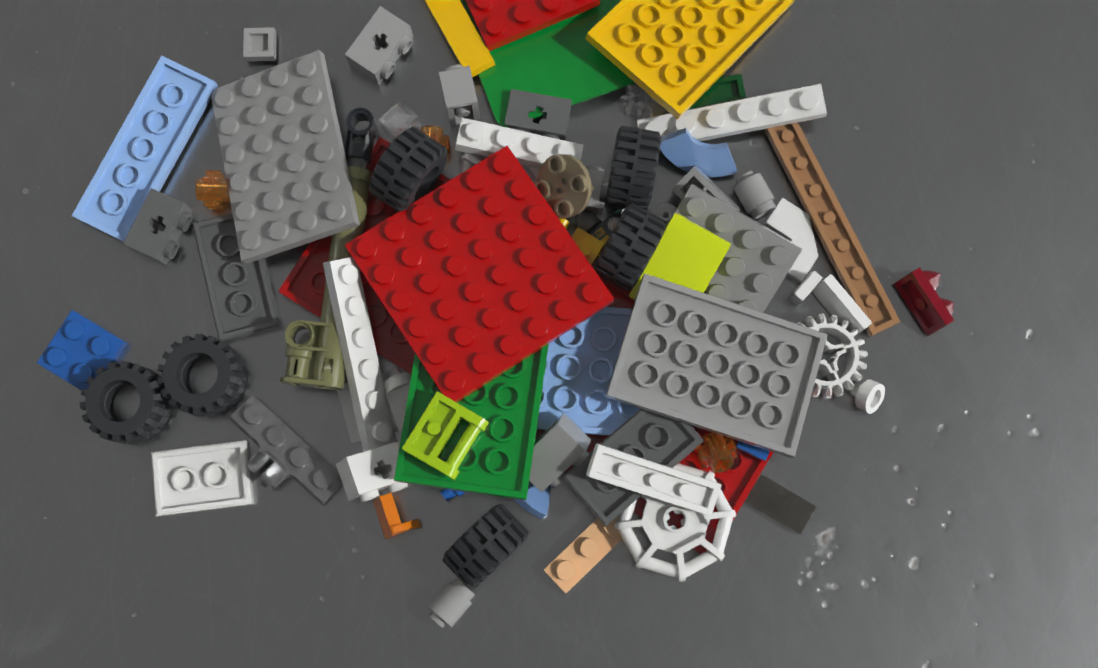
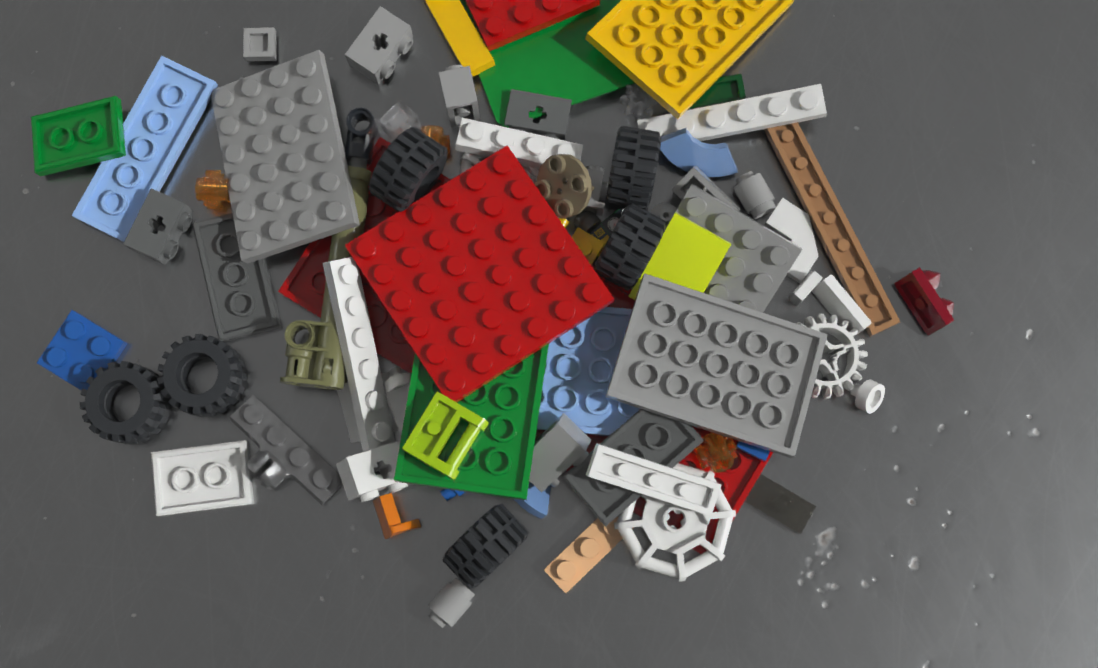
none -> green tile [31,96,126,177]

